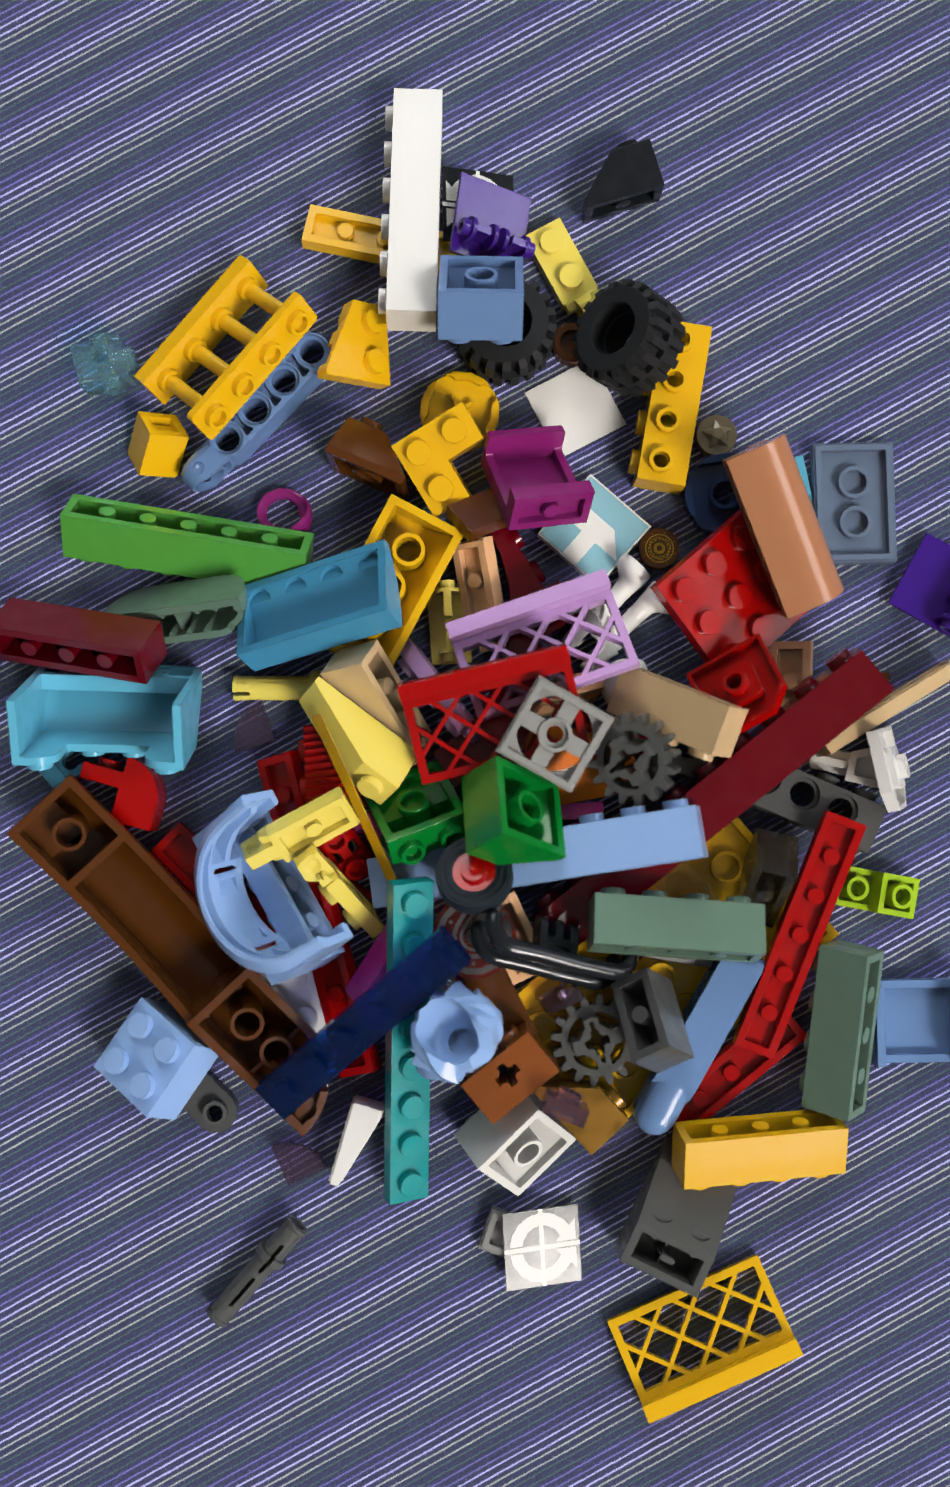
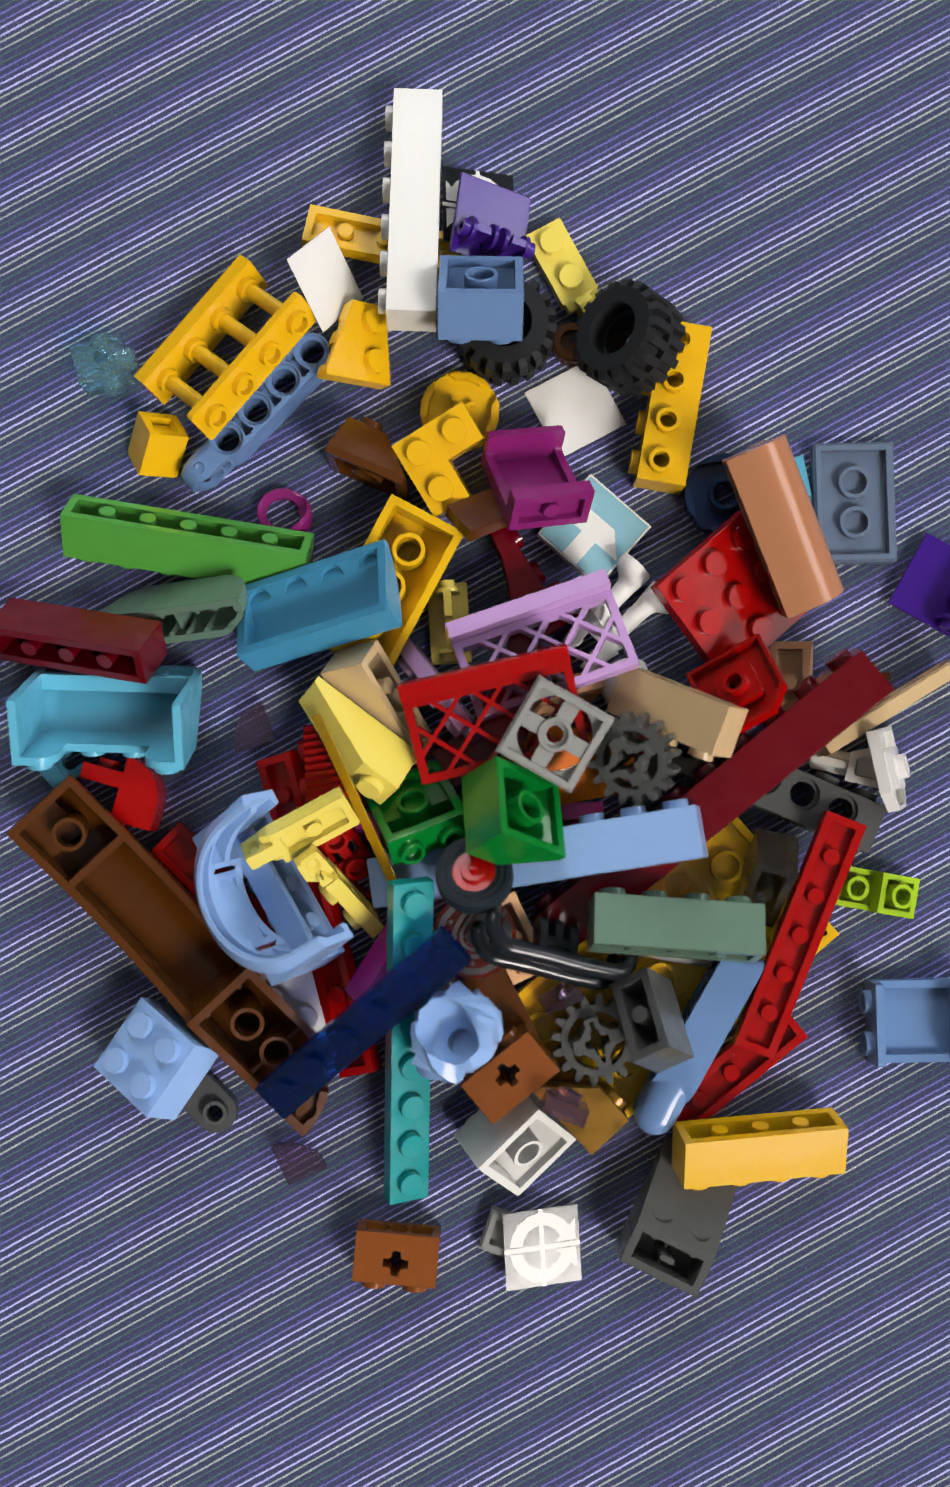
dark grey pin [207,1214,308,1328] -> none
light yellow pin [232,670,324,701] -> none
white slope [329,1094,385,1186] -> none
light nougat hinge [453,536,507,652] -> none
black slope [582,139,664,224] -> none
yellow fence [607,1253,803,1424] -> none
reddish brown tile [638,528,680,571] -> none
dark tan tile [695,415,737,457] -> none
sand green brick [799,939,885,1122] -> none
none -> white sticker [287,227,363,332]
none -> dark orange brick [352,1218,441,1293]

